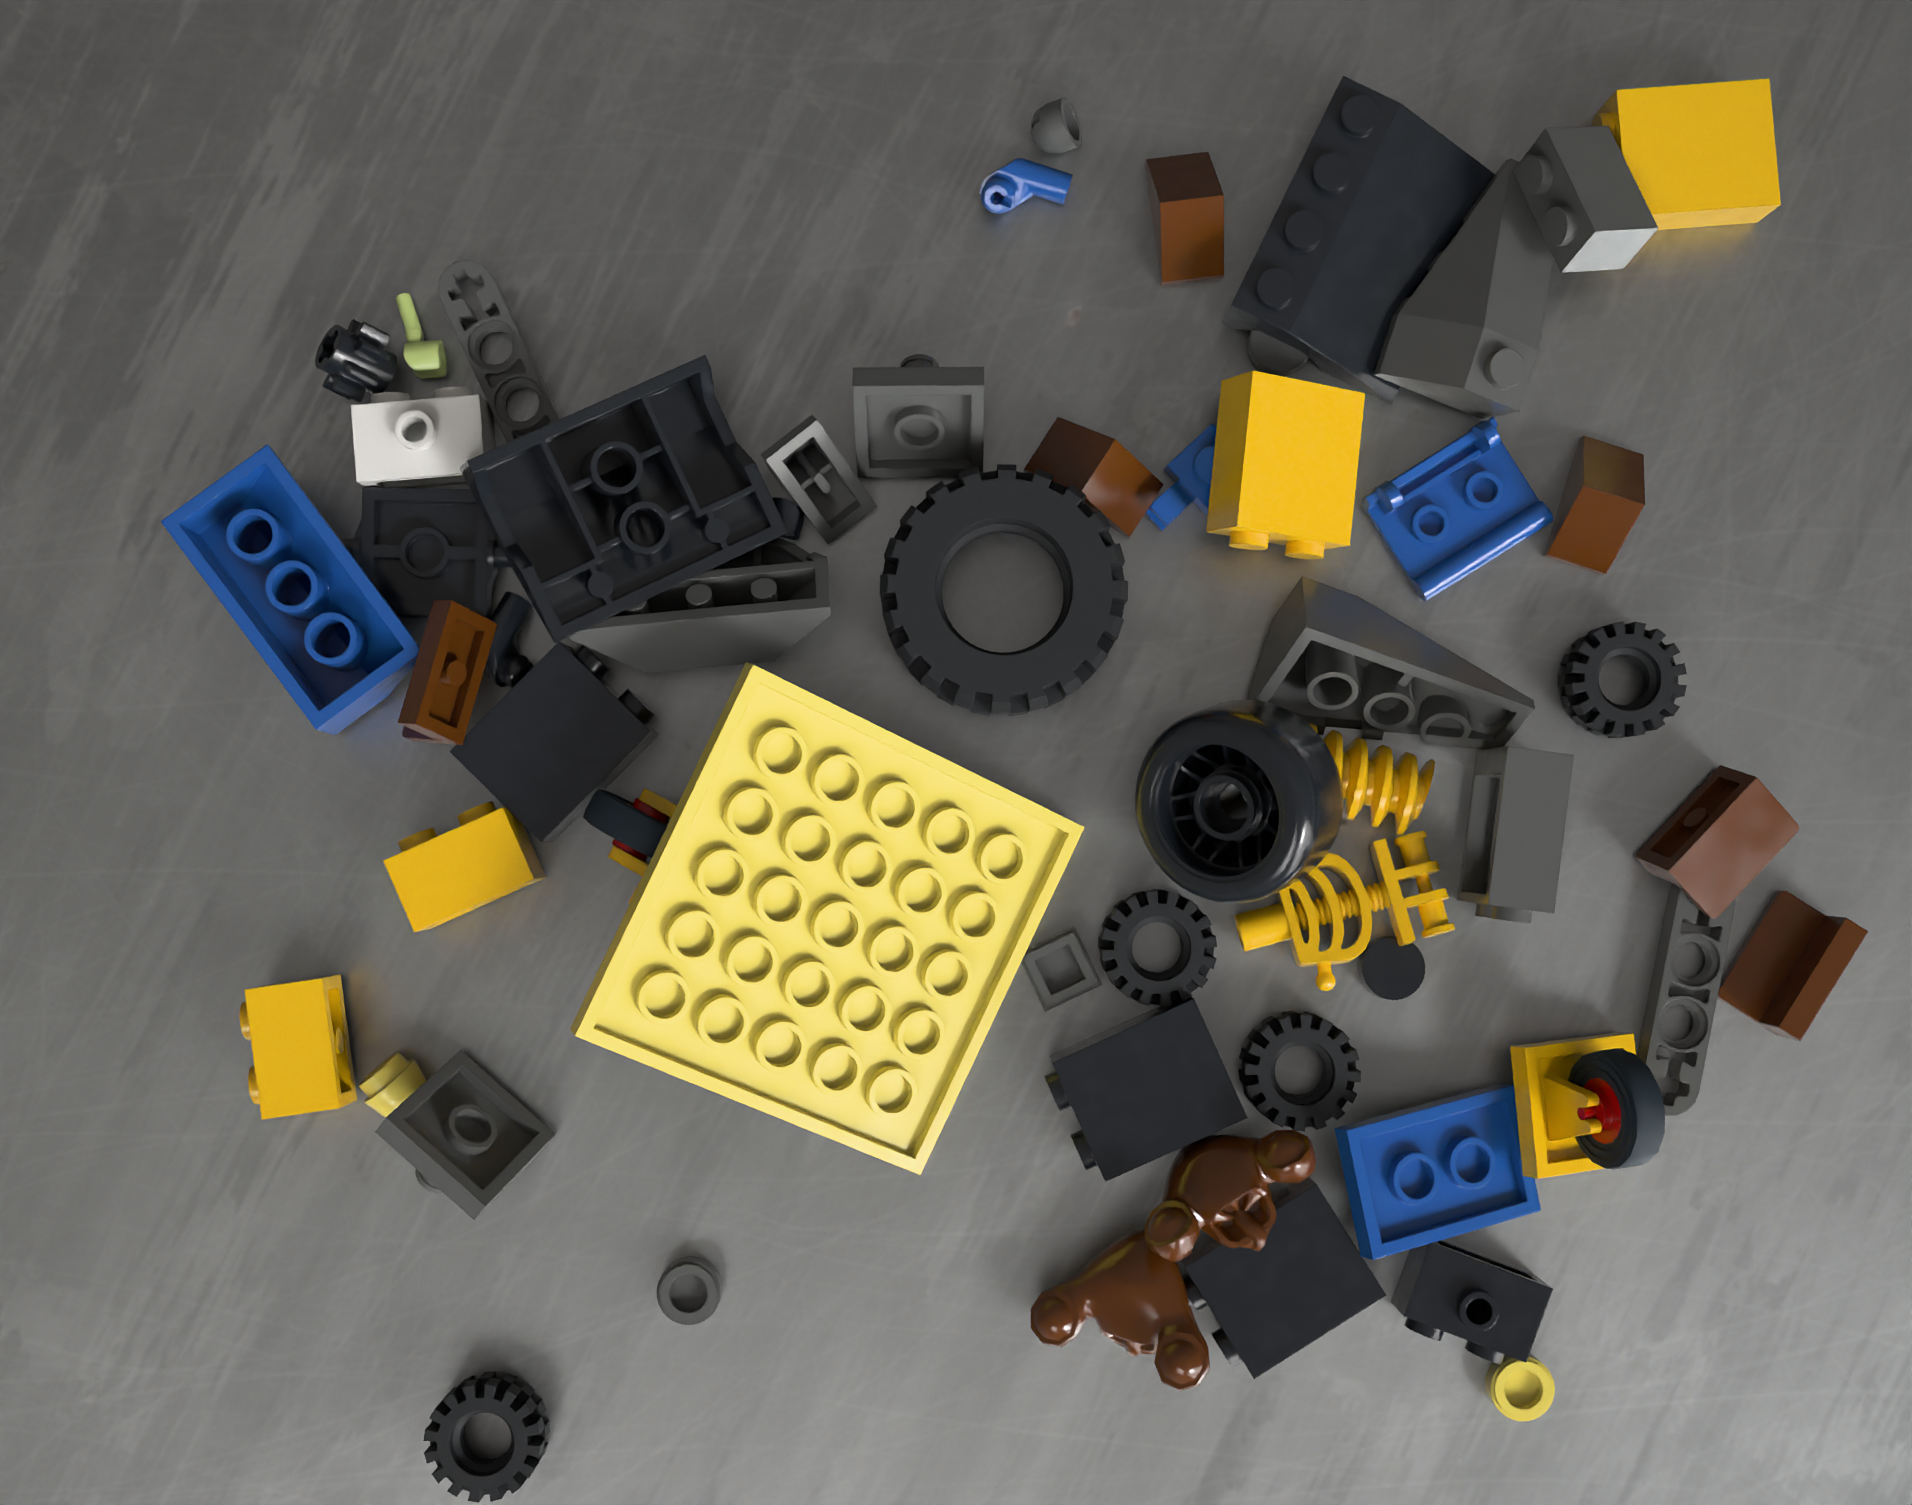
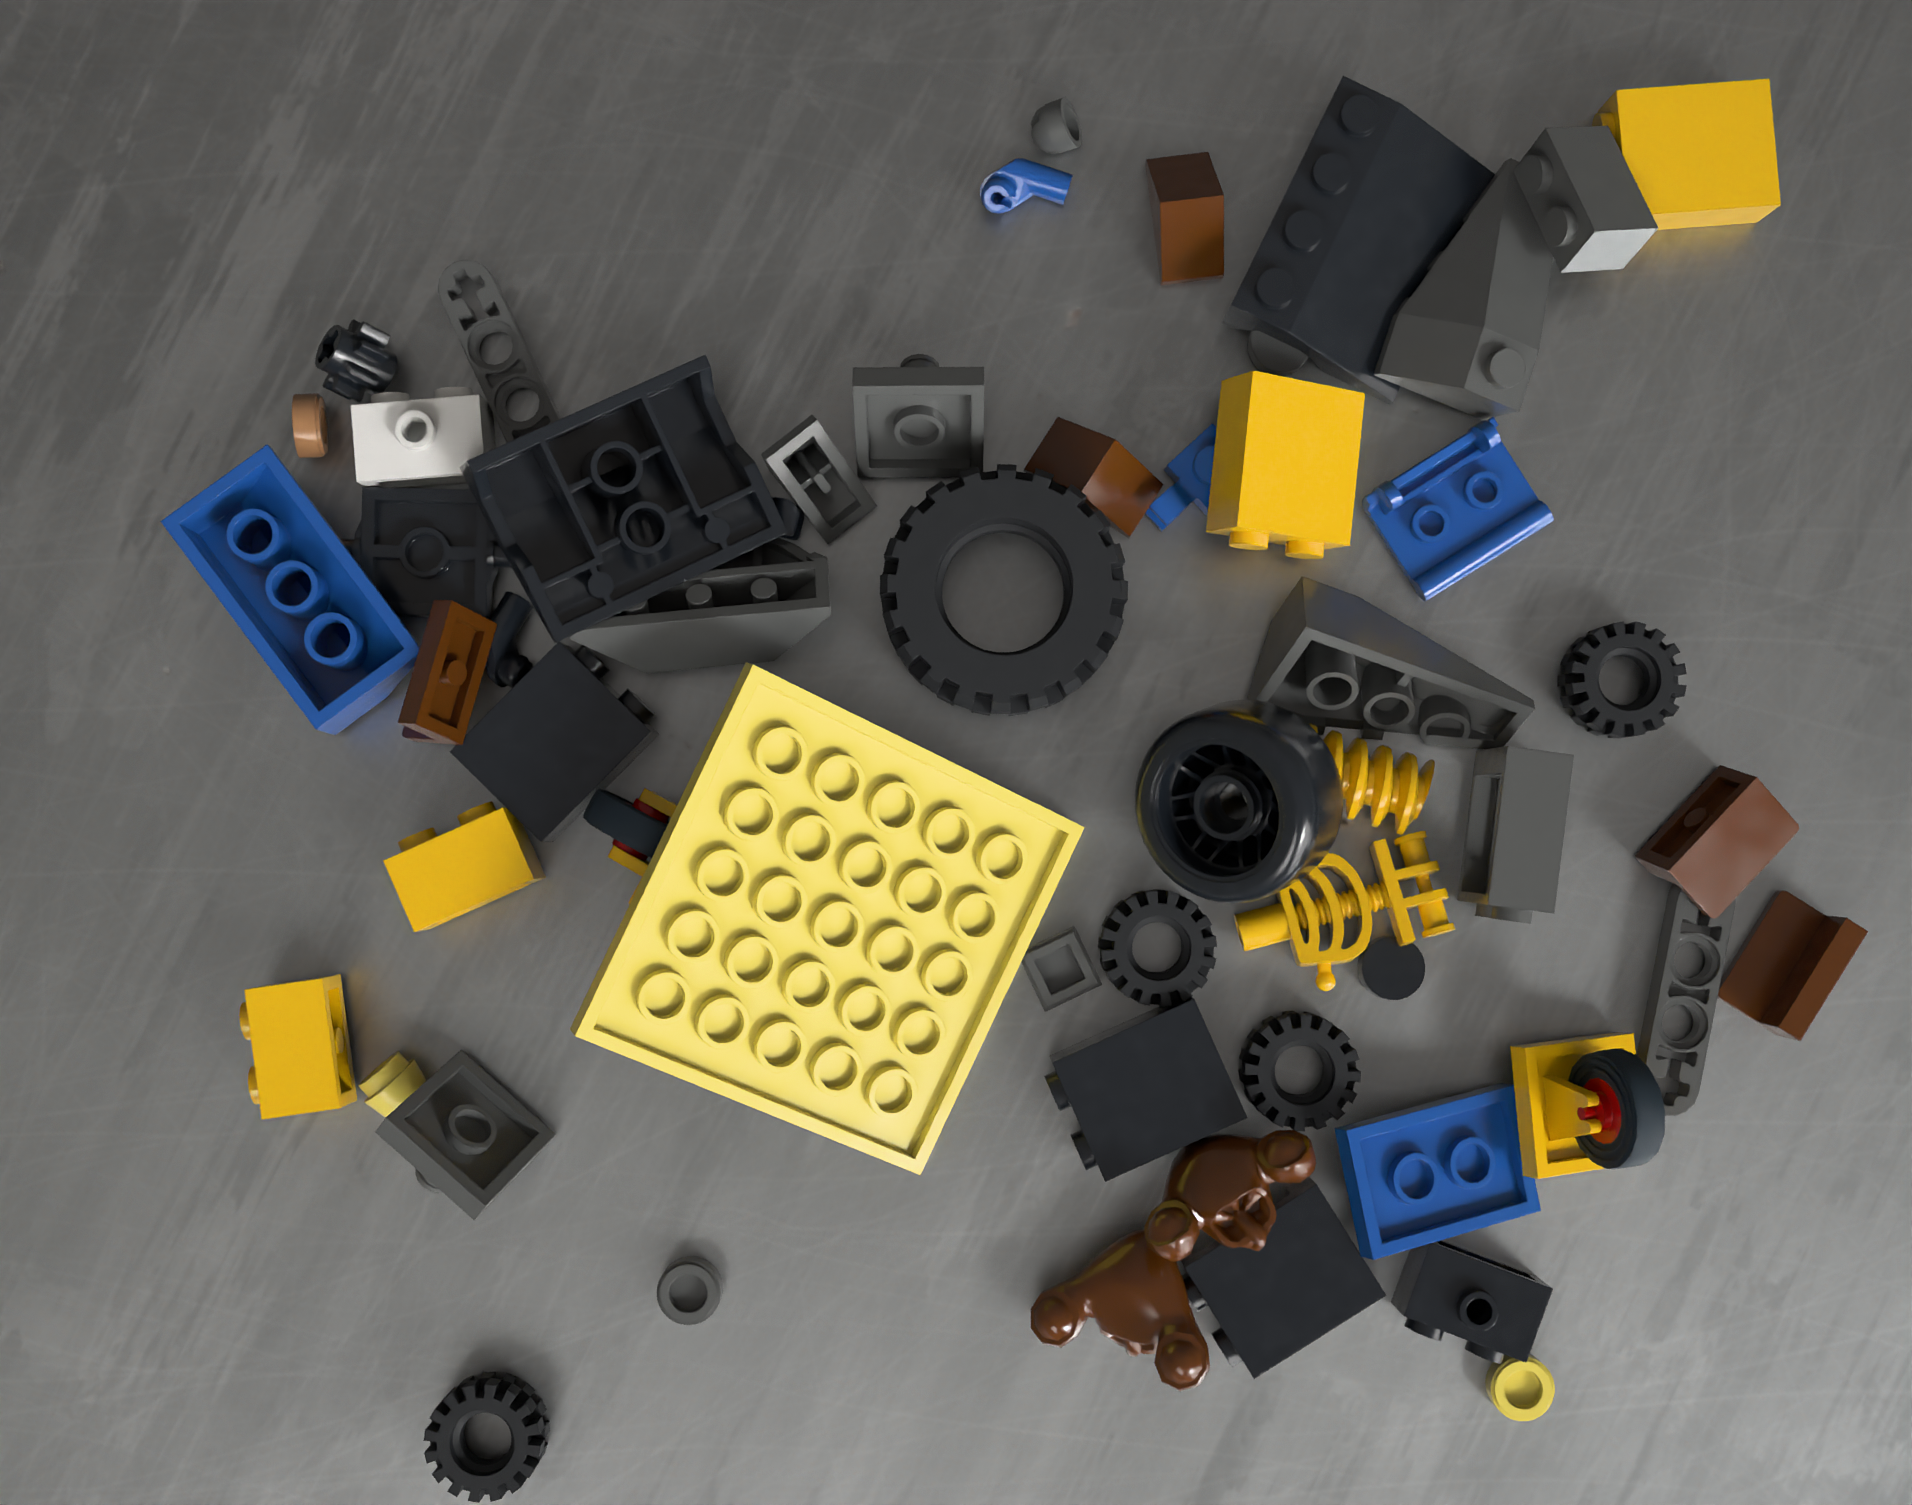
yellowish green hand [395,293,448,379] -> none
reddish brown slope [1543,436,1645,575] -> none
none -> medium nougat tile [292,393,329,458]

